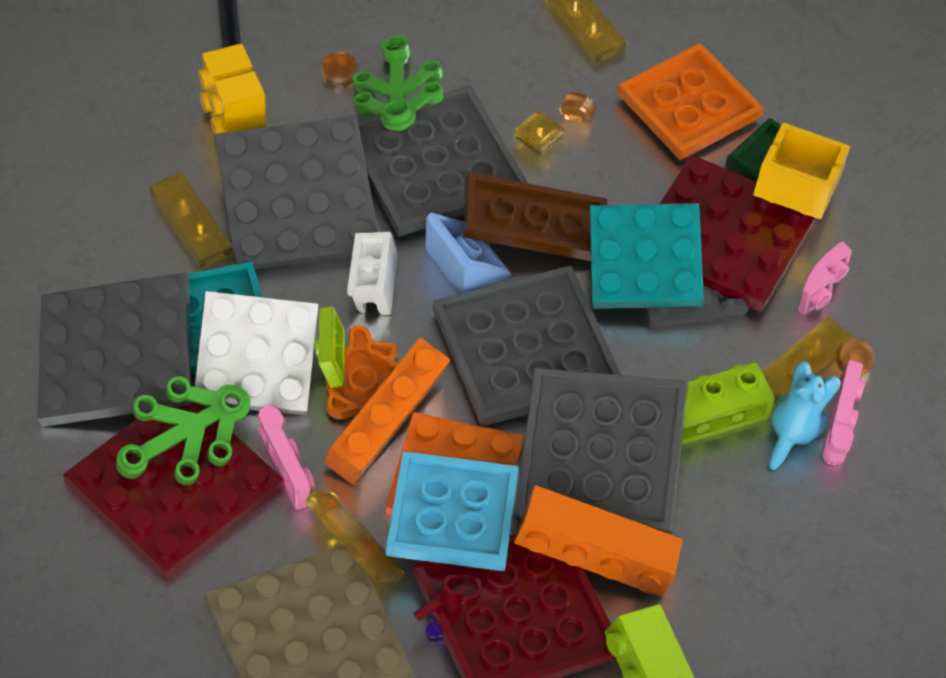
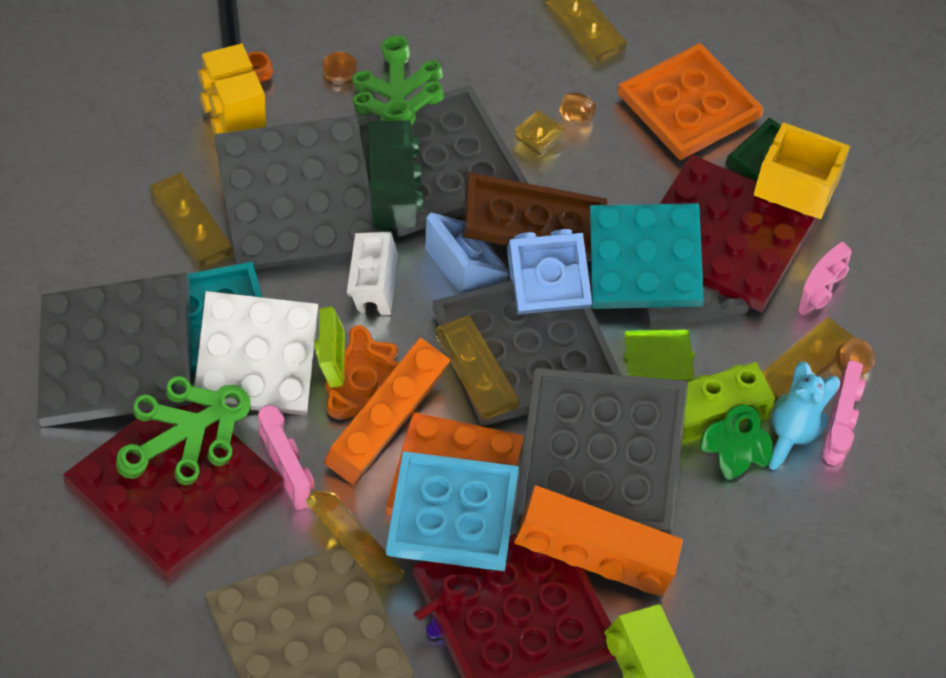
none -> orange plate [246,51,273,83]
none -> clear green brick [367,120,423,228]
none -> clear yellow tile [435,315,519,420]
none -> light blue plate [507,229,592,315]
none -> clear neon green piece [623,330,695,382]
none -> green plate [700,404,772,480]

